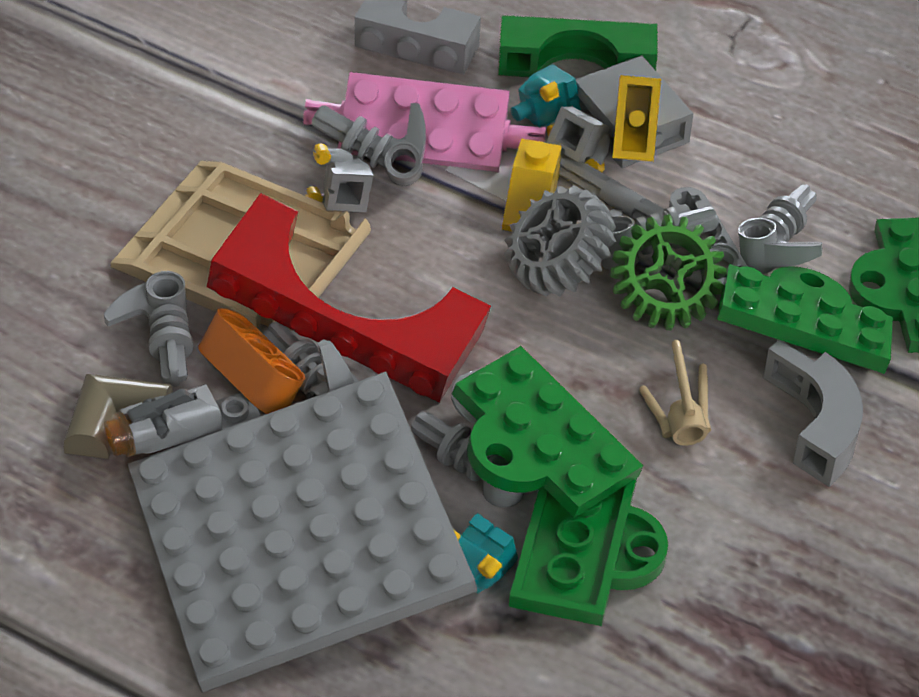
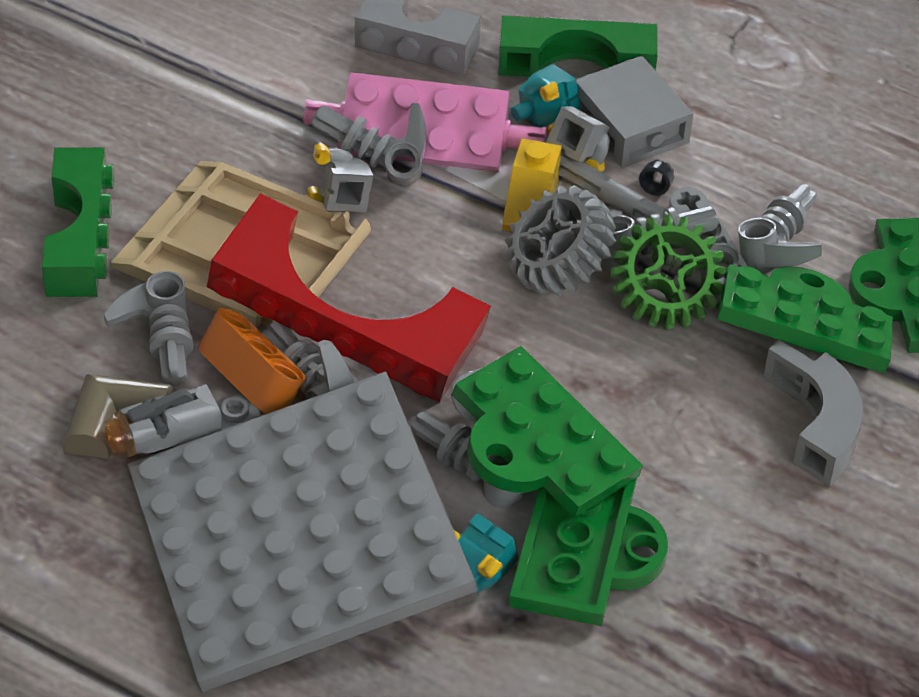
yellow slope [612,75,661,162] -> none
tan plant [639,340,711,446] -> none
none -> green arch [42,147,114,297]
none -> black hinge [639,159,674,196]

